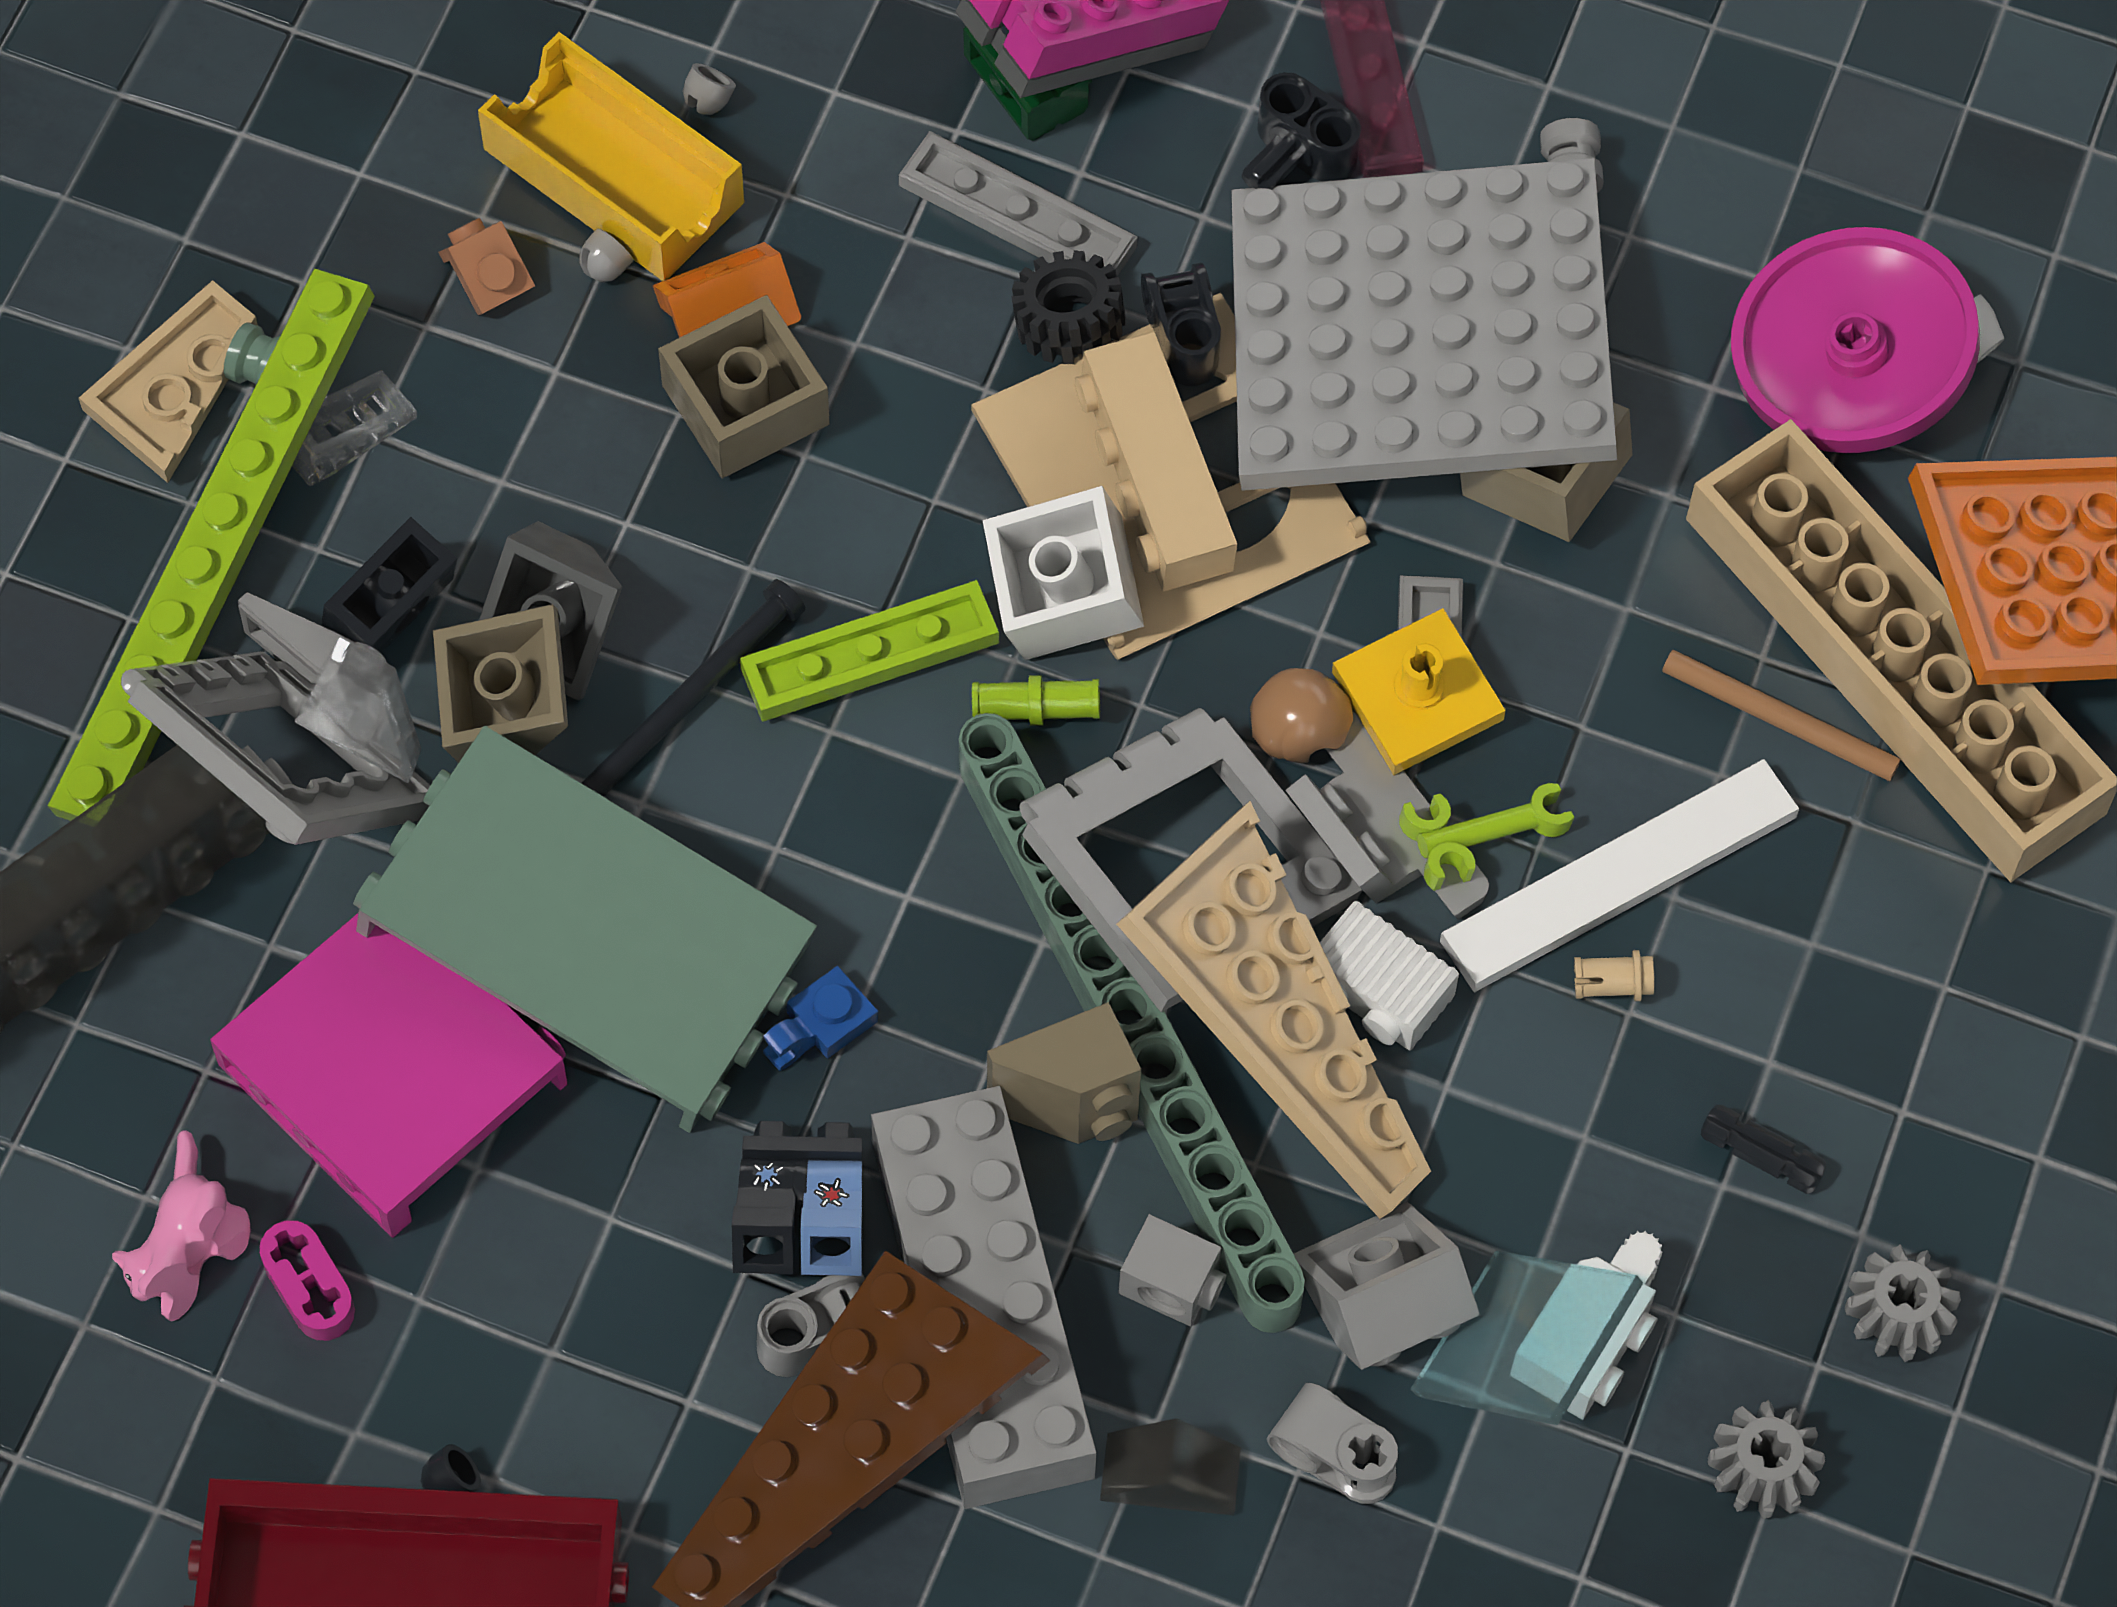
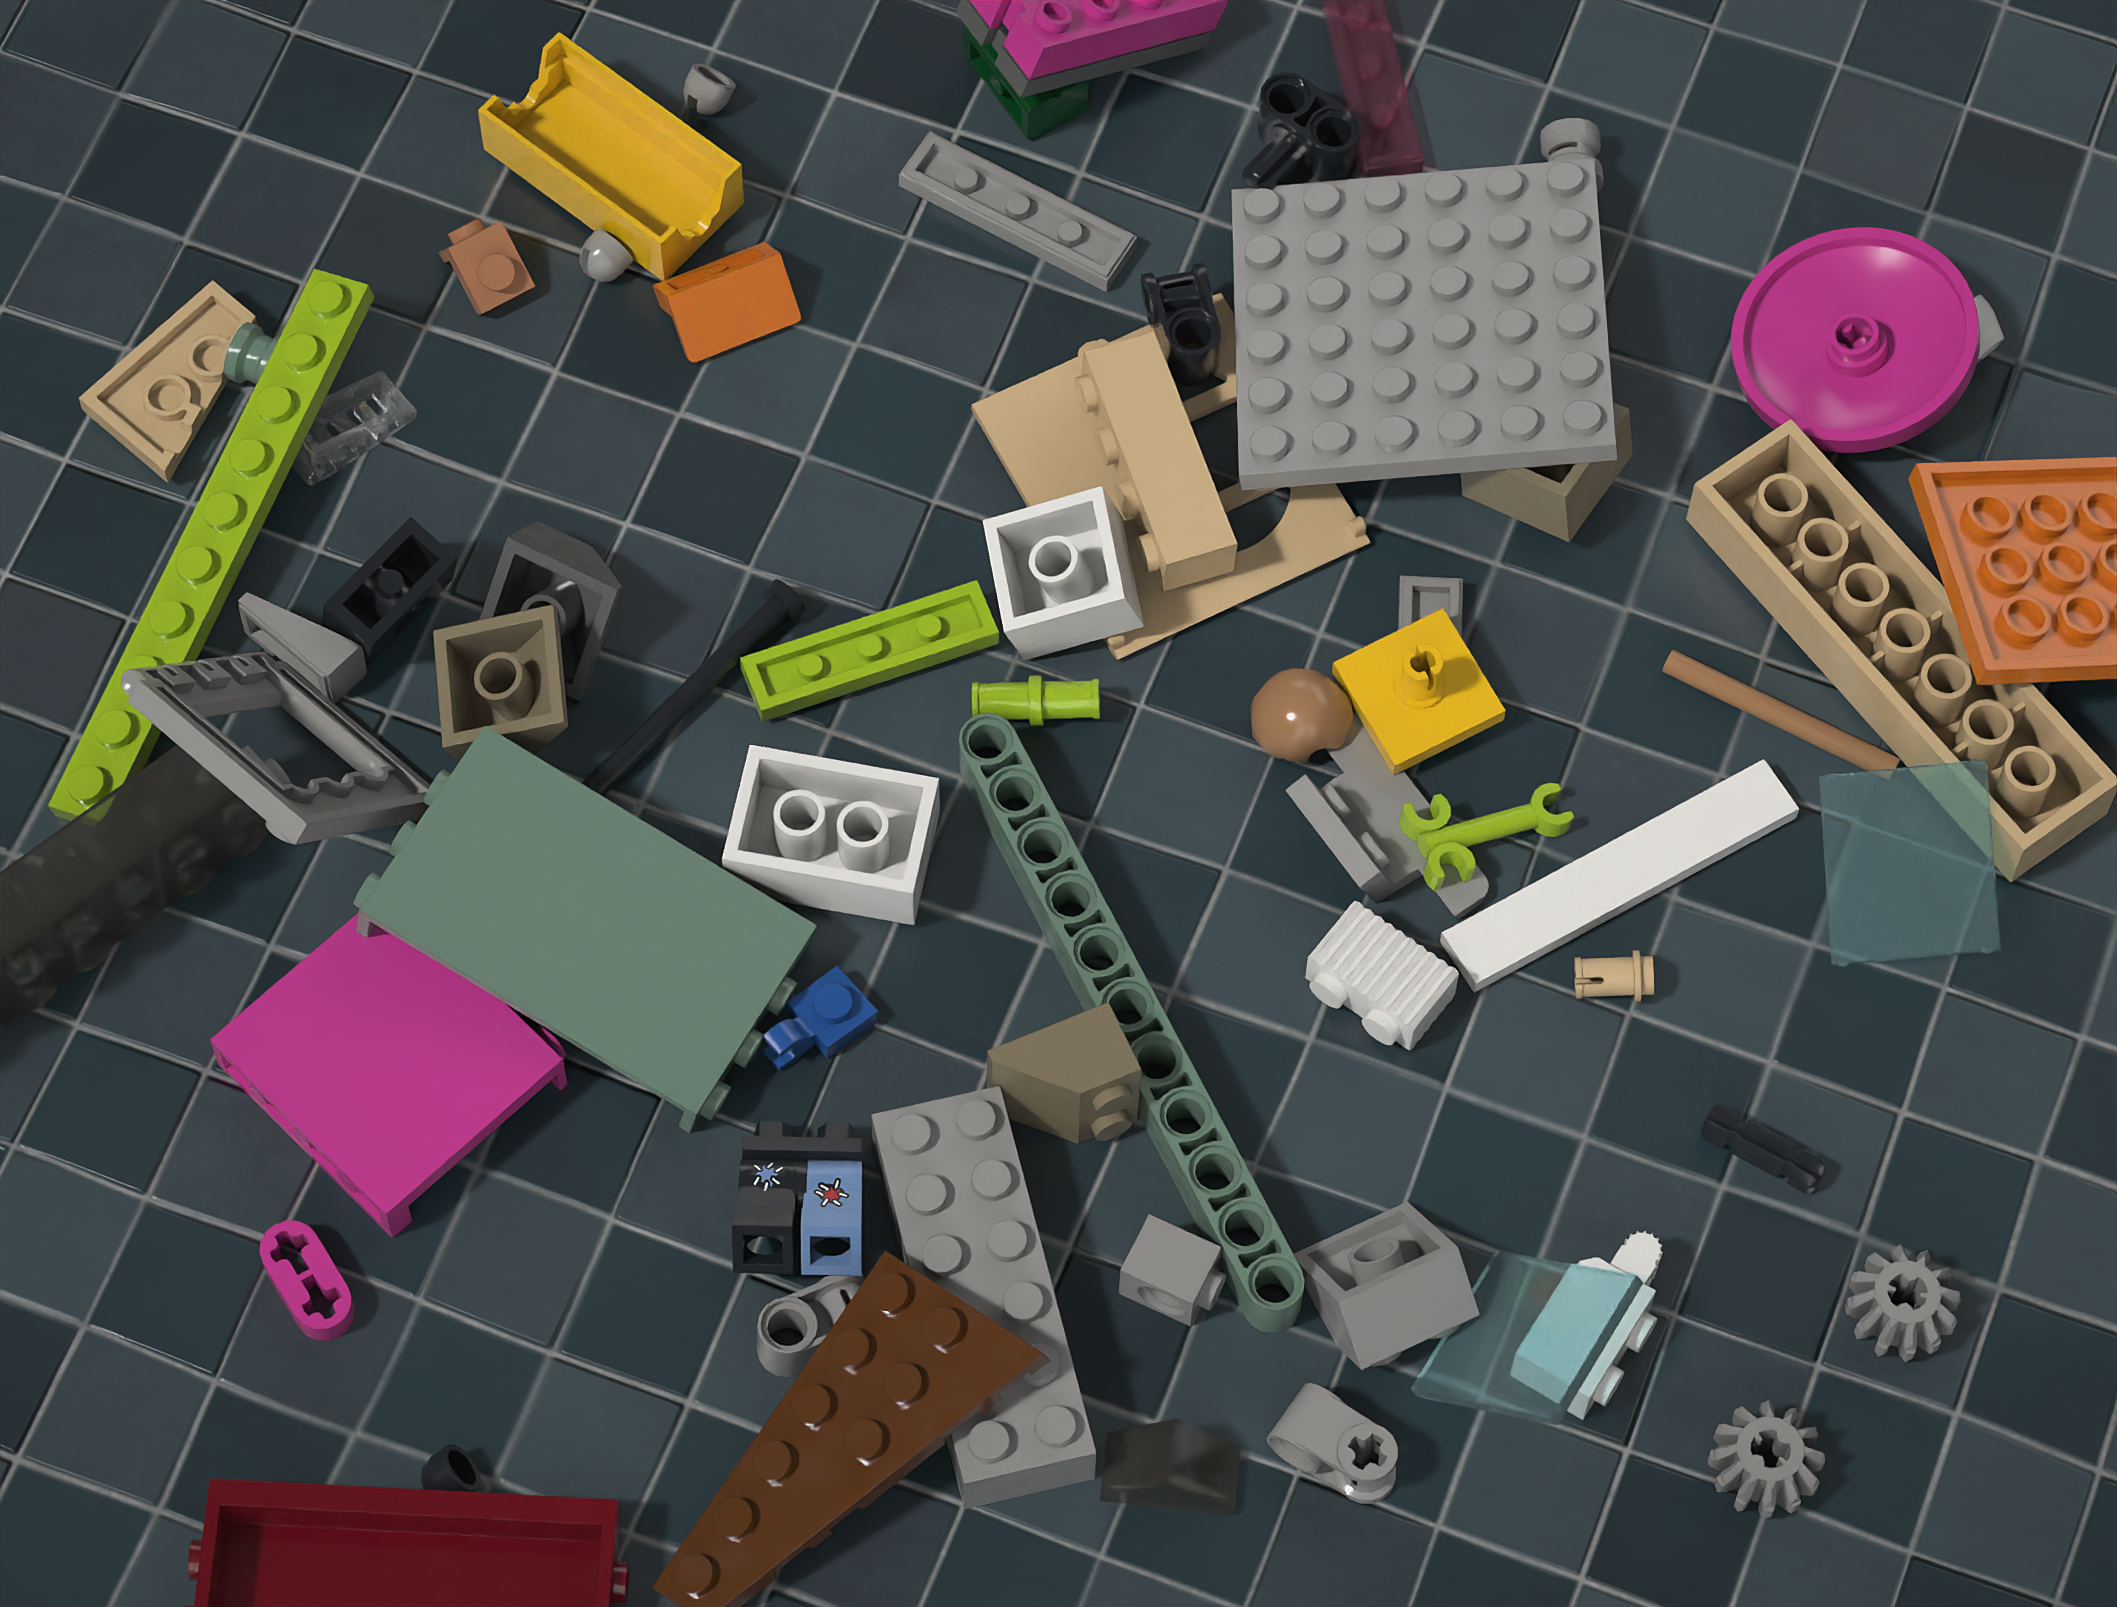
bright pink animal [112,1130,251,1322] -> none
clear slope [294,637,421,783] -> none
dark tan brick [658,295,830,478] -> none
black tyre [1011,250,1126,364] -> none
light grey hinge [1019,708,1362,1012] -> none
tan wing [1116,801,1431,1219] -> none
none -> white brick [722,745,940,925]
none -> clear light blue piece [1819,758,2001,967]

